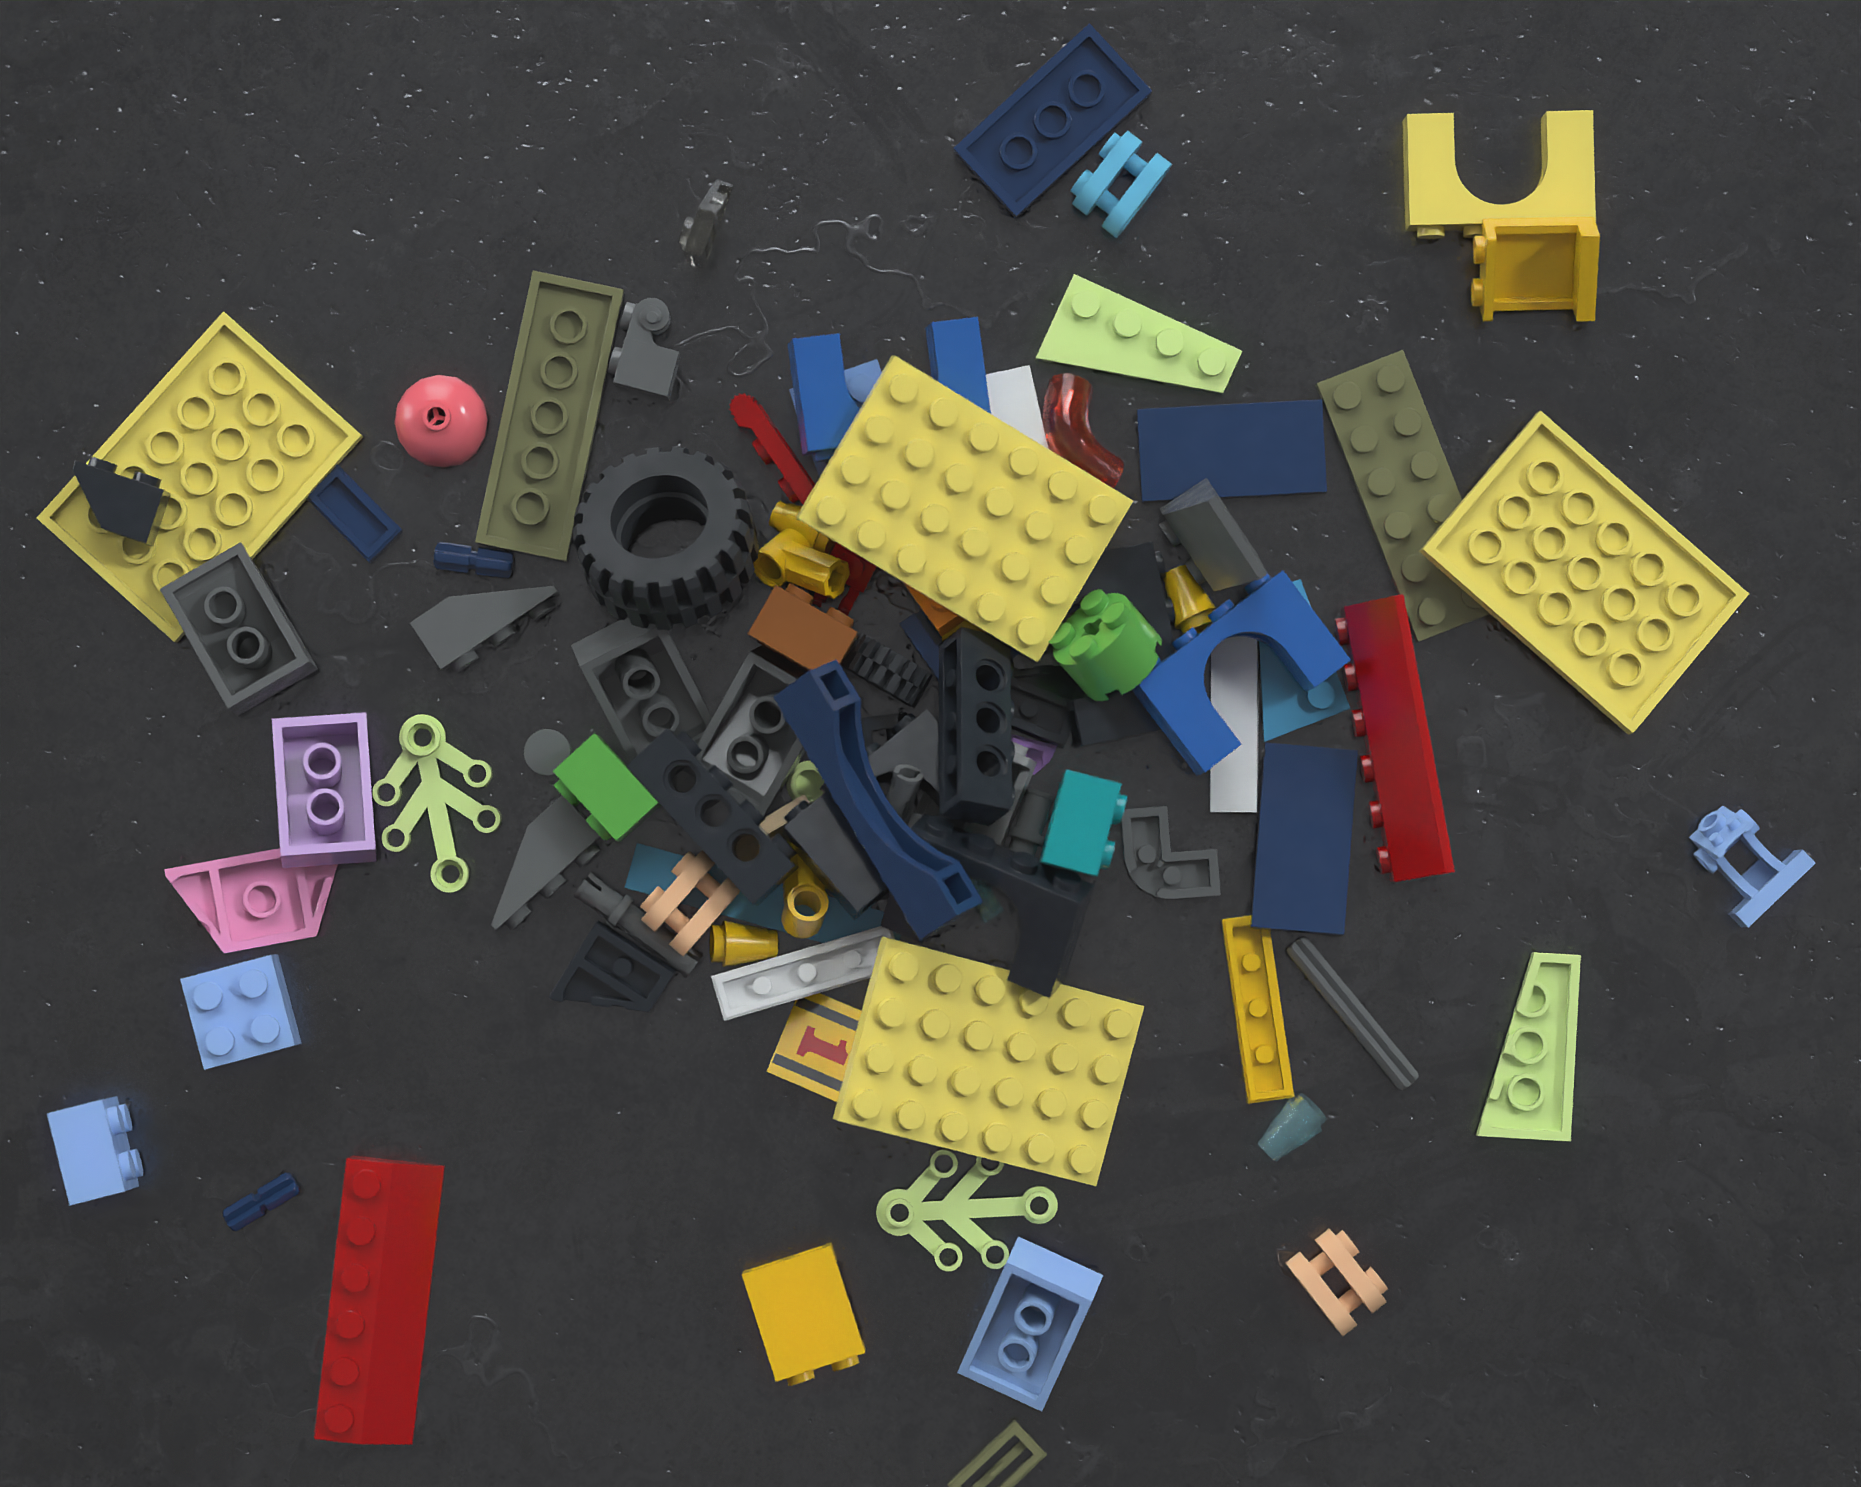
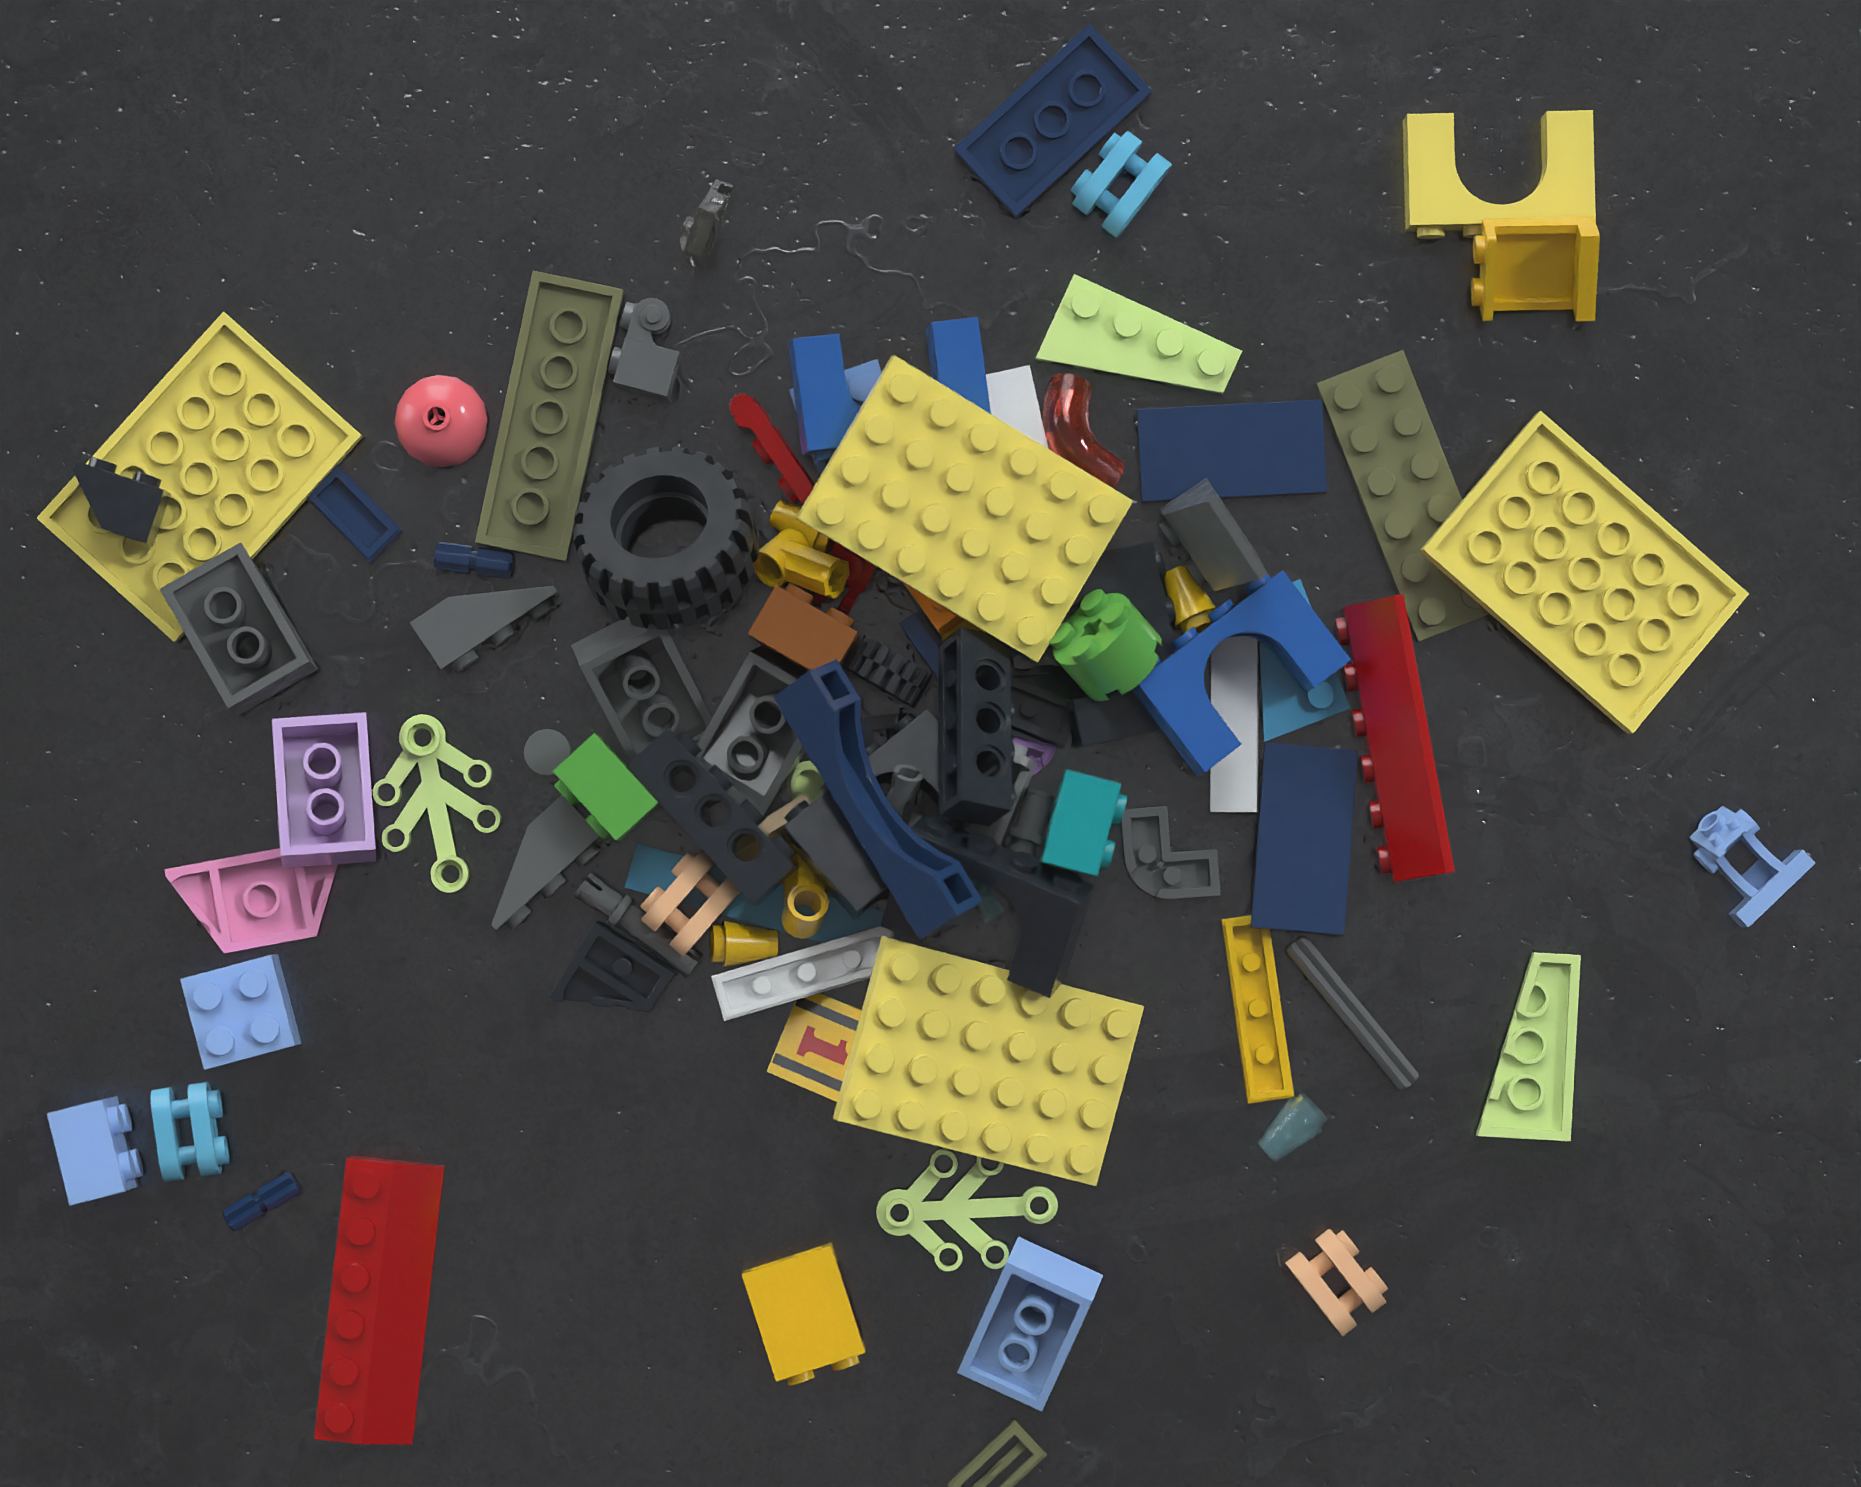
none -> medium azure brick [151,1082,229,1182]

